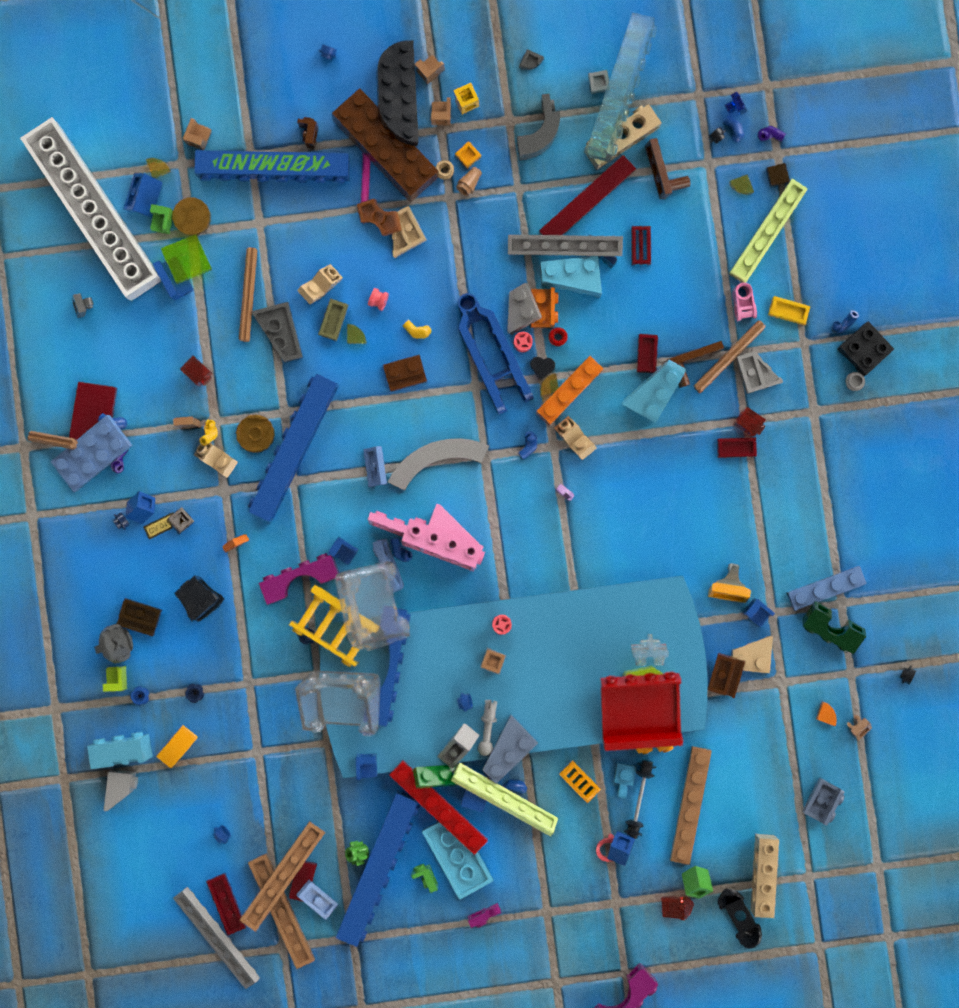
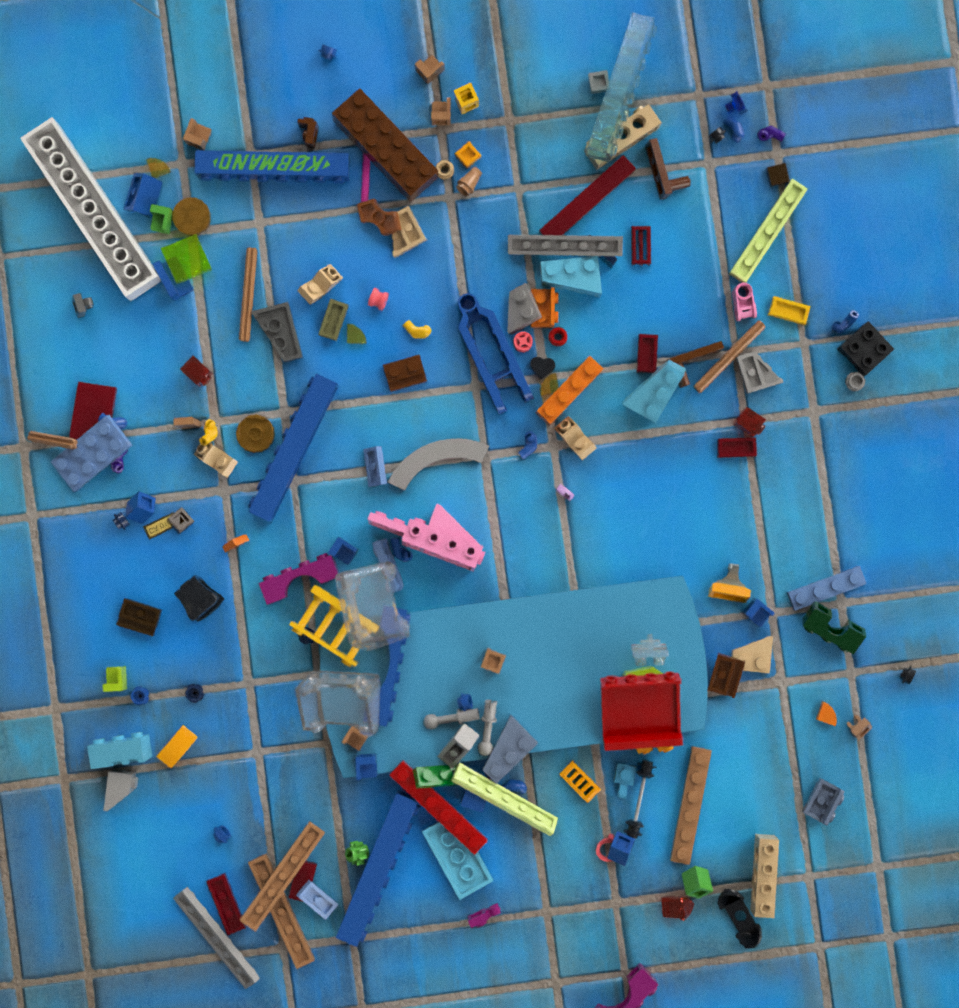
dark grey tile [94,624,133,663] -> none
black plate [376,40,419,146] -> none
bright green bracket [411,864,439,893] -> none
coral wheel [492,614,512,635] -> none
dark grey arch [517,94,560,160] -> none
dark grey tile [519,49,544,70] -> none
clear yellow tile [729,174,754,195] -> none
none -> medium nougat panel [341,723,370,750]
none -> light grey pin [423,708,480,730]

